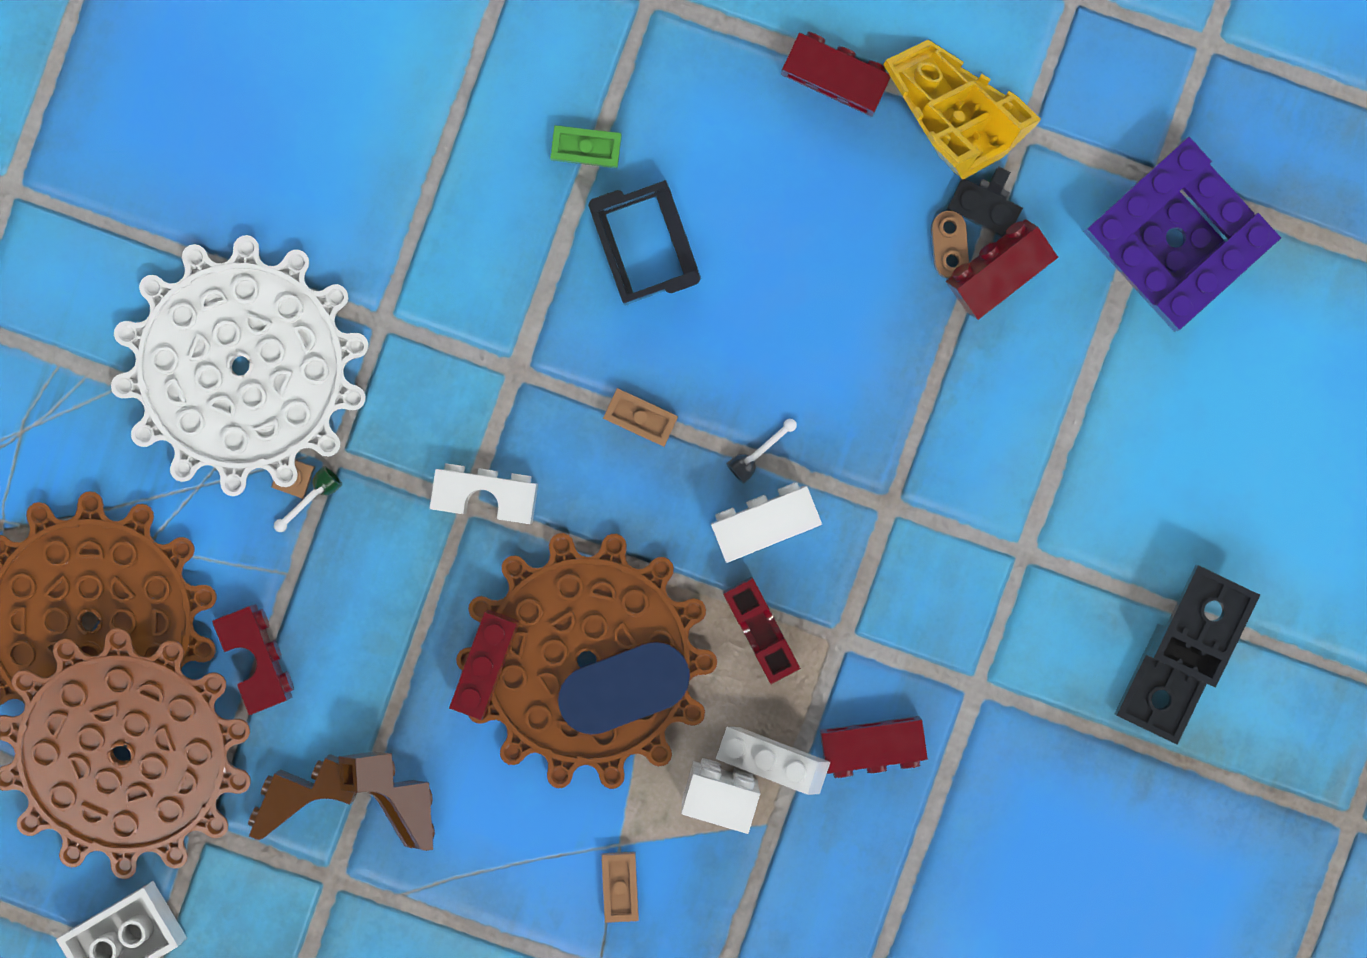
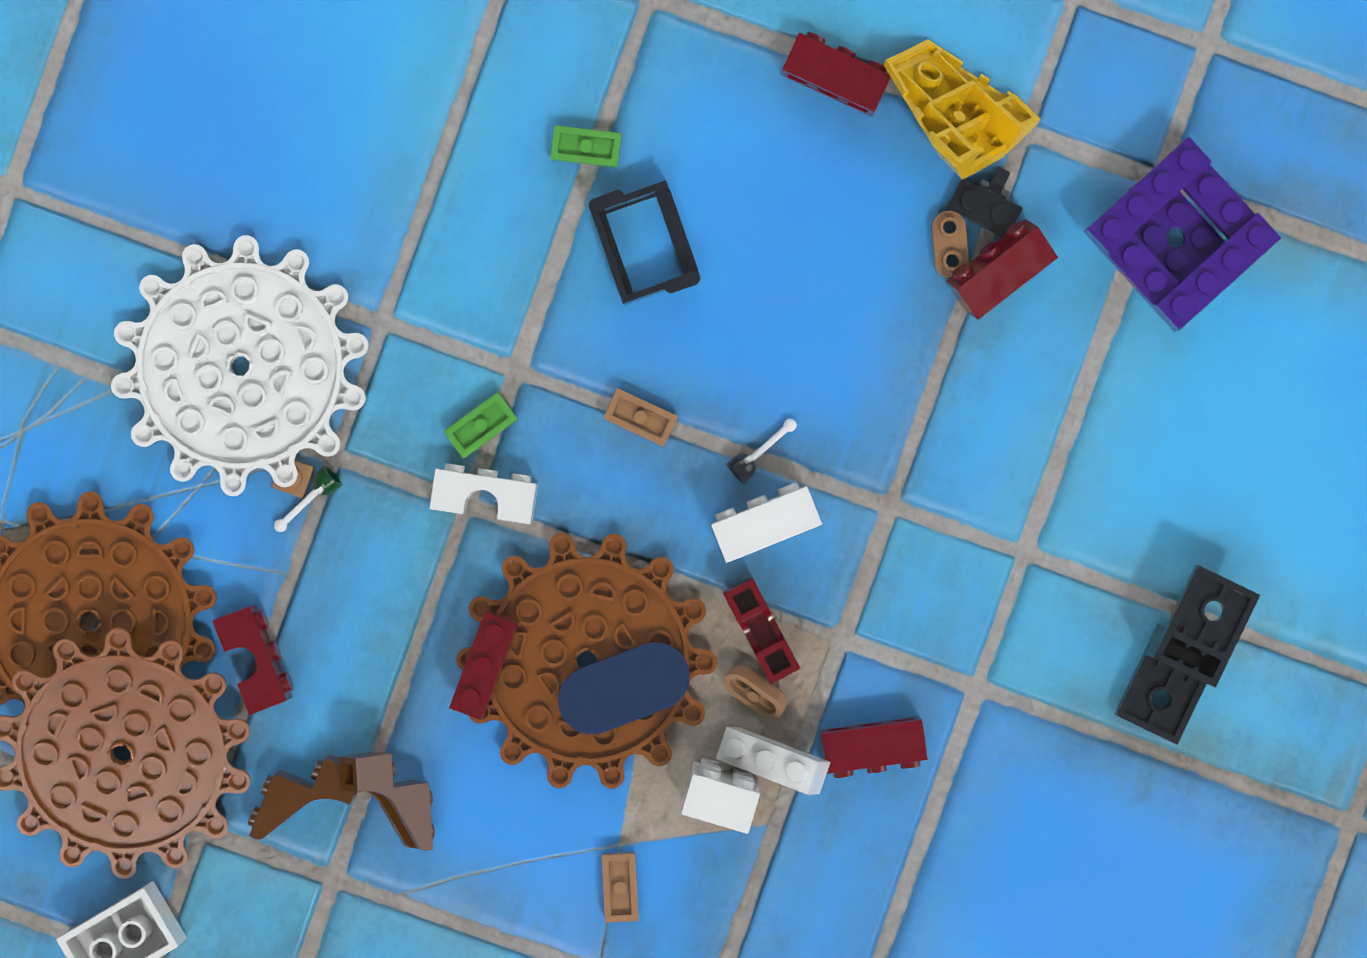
none -> bright green plate [443,392,519,459]
none -> medium nougat plate [724,665,787,719]

